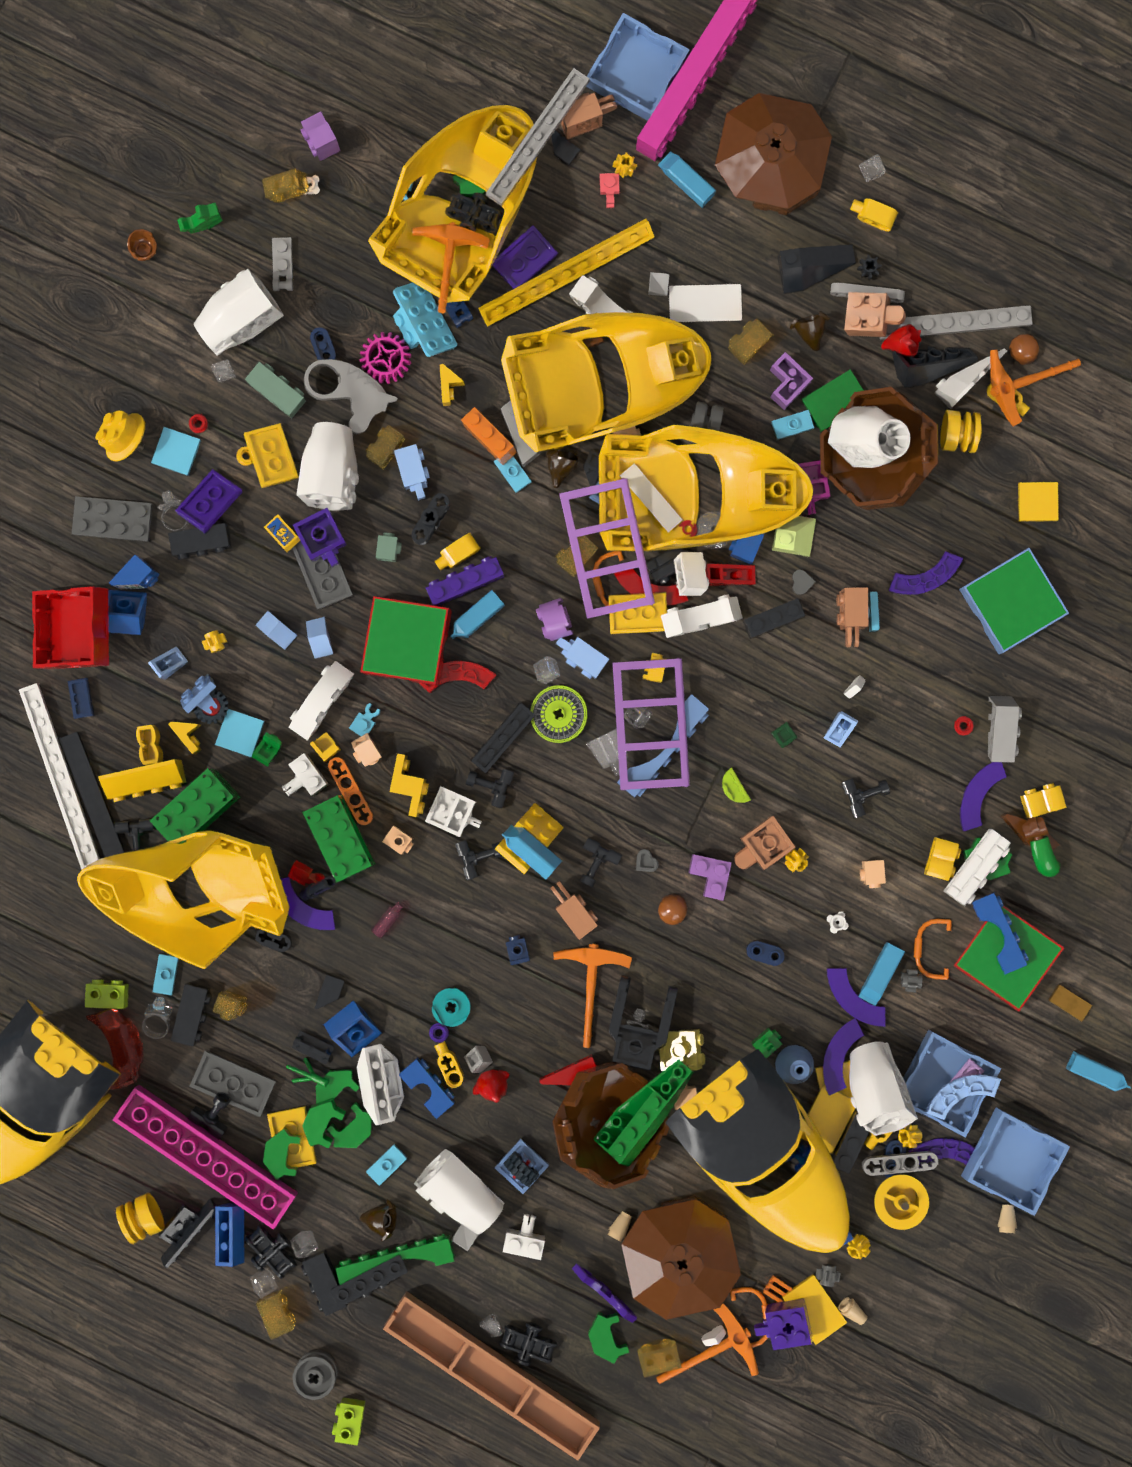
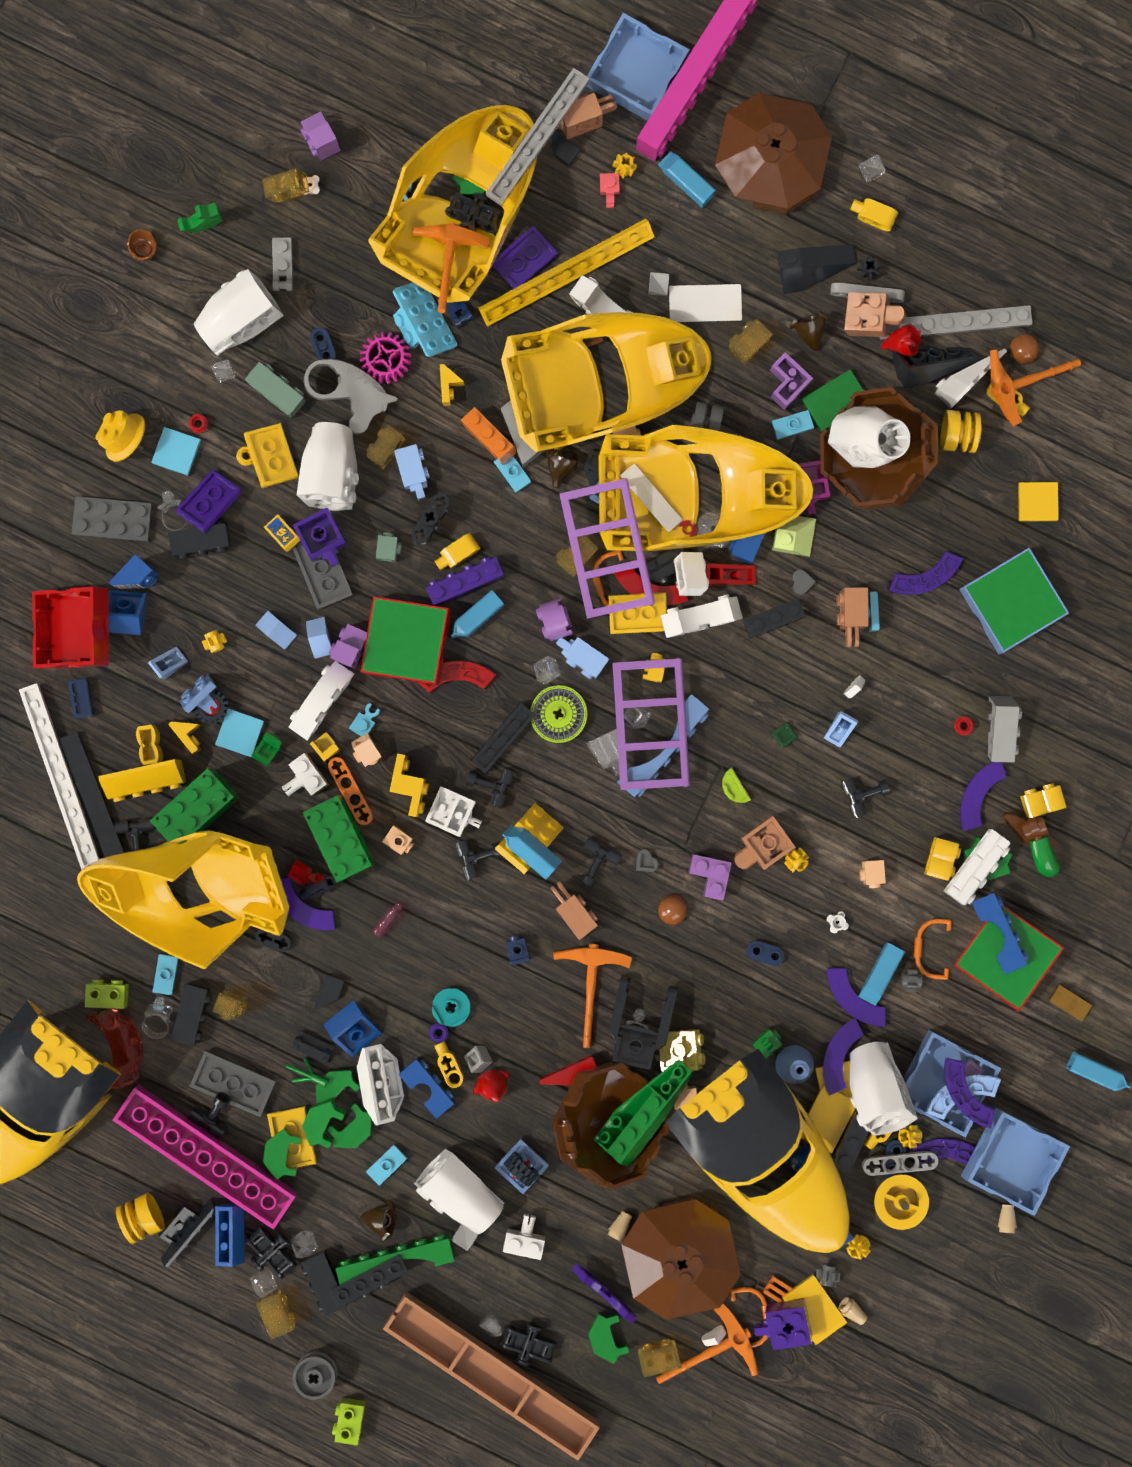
none -> medium lavender brick [329,624,367,669]
none -> dark purple tile [944,1057,995,1129]

